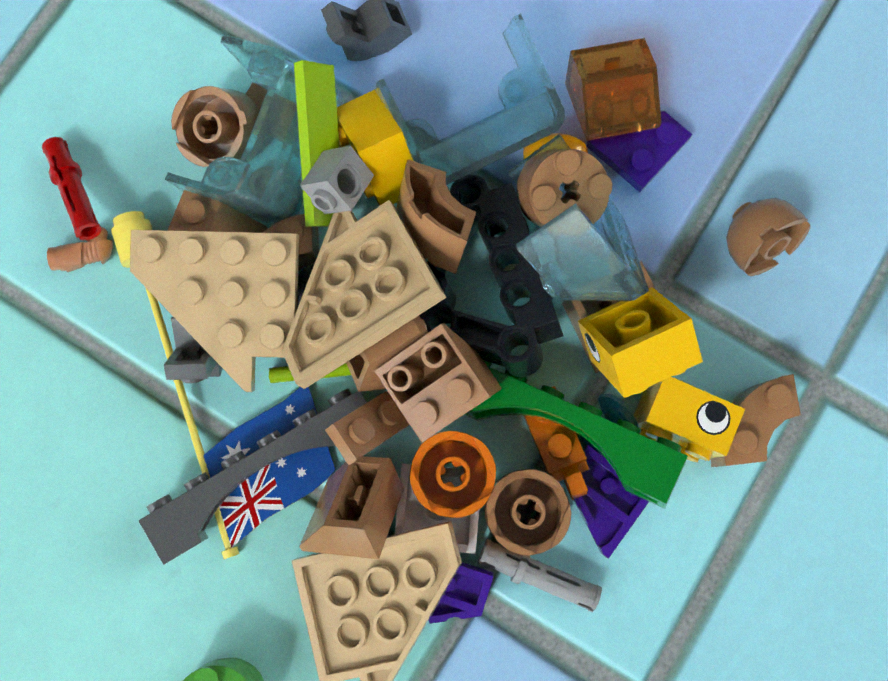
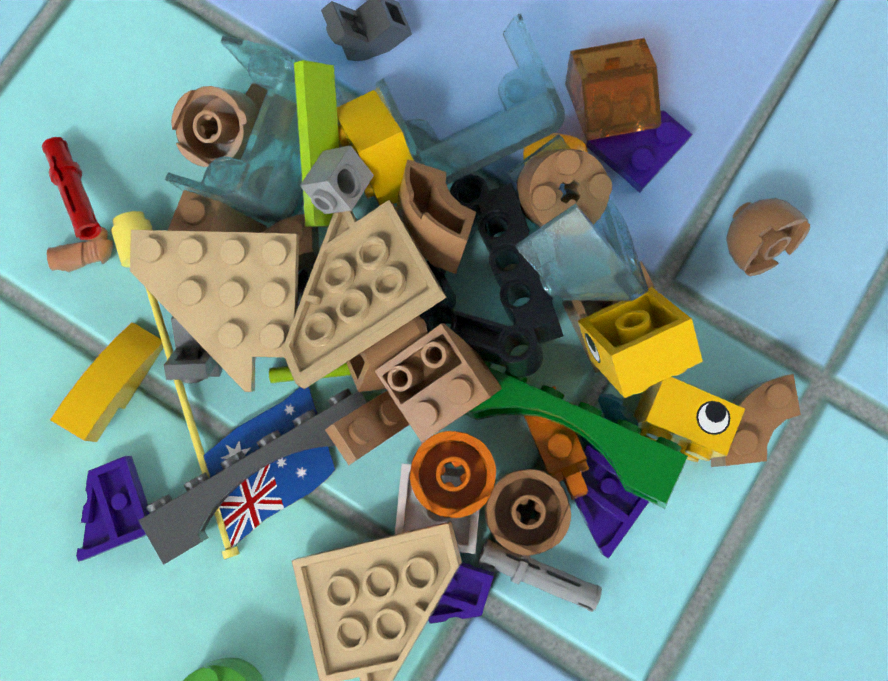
medium nougat slope [299,456,404,559] -> none
none -> yellow slope [50,322,164,442]
none -> dark purple wing [76,456,150,562]

